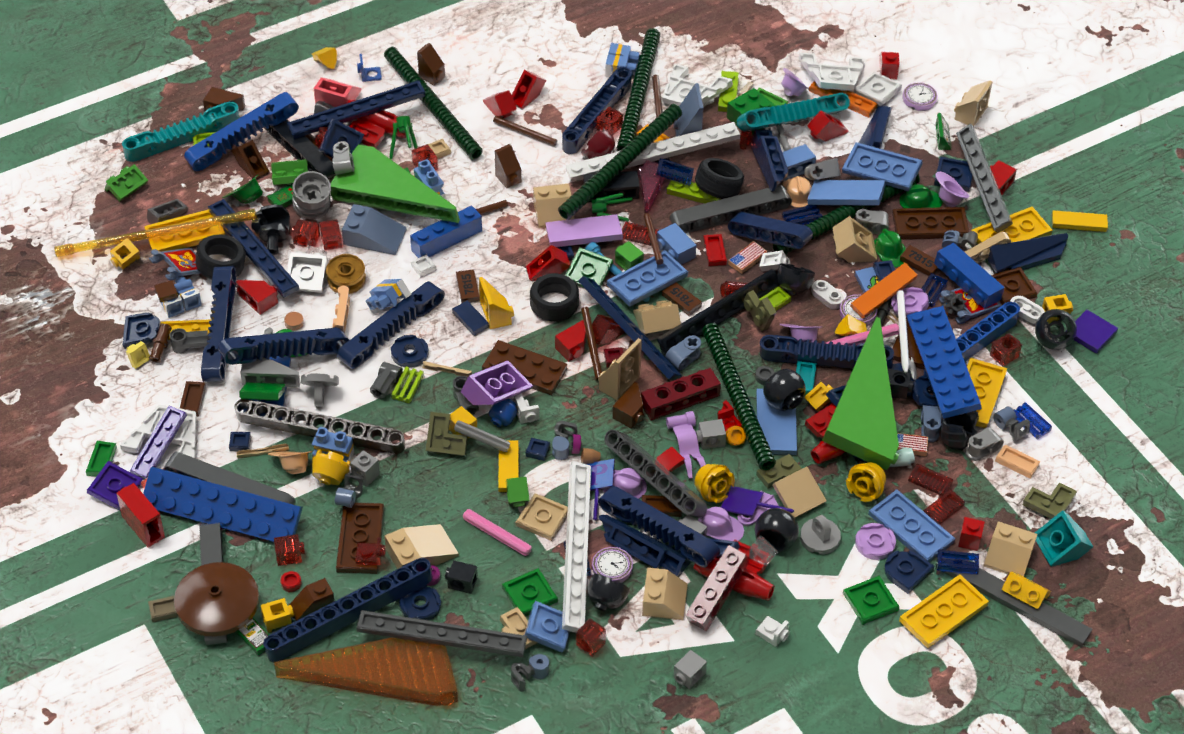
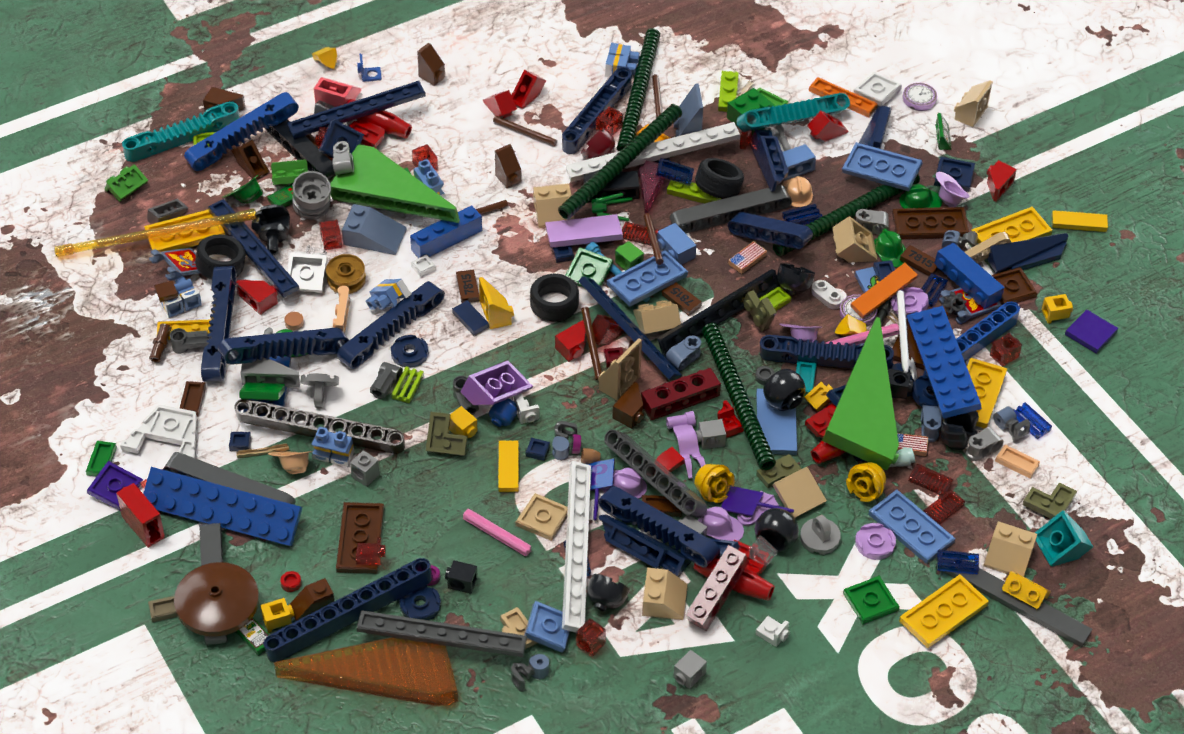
yellow brick [110,238,140,269] -> none
dark blue tile [122,312,162,349] -> none
light yellow tile [125,341,150,369] -> none
tile [129,405,187,480] -> none
clear red brick [274,534,305,566] -> none
clear red brick [290,219,320,249] -> none
yellow cone [312,450,351,485] -> none
leg [335,474,363,508] -> none
dark green piece [384,46,483,160] -> none
tan slope [385,524,459,569] -> none
green plant [389,116,418,159] -> none
tan piece [422,361,472,377] -> none
tan tile [427,139,451,160] -> none
light grey axle [454,420,510,452] -> none
reddish brown plate [482,340,567,395] -> none
green tile [502,568,558,616] -> none
bright green brick [505,476,529,507] -> none
red slope [526,245,570,281] -> none
tile [592,547,633,584] -> none
white wing [662,63,733,106] -> none
red tile [703,234,727,267] -> none
clear red cone [720,281,747,298] -> none
light orange tile [726,426,746,446] -> none
white bracket [759,250,790,272] -> none
lavender piece [781,68,809,96] -> none
white wing [798,52,865,91] -> none
light grey piece [804,158,841,180] -> none
medium blue tile [807,180,886,205] -> none
red slope [879,52,899,79] -> none
dark blue tile [884,550,934,594] -> none
tile [956,123,1013,233] -> none
red brick [958,517,985,551] -> none
white plate [1010,296,1045,324] -> none
black wheel [1035,309,1077,350] -> none

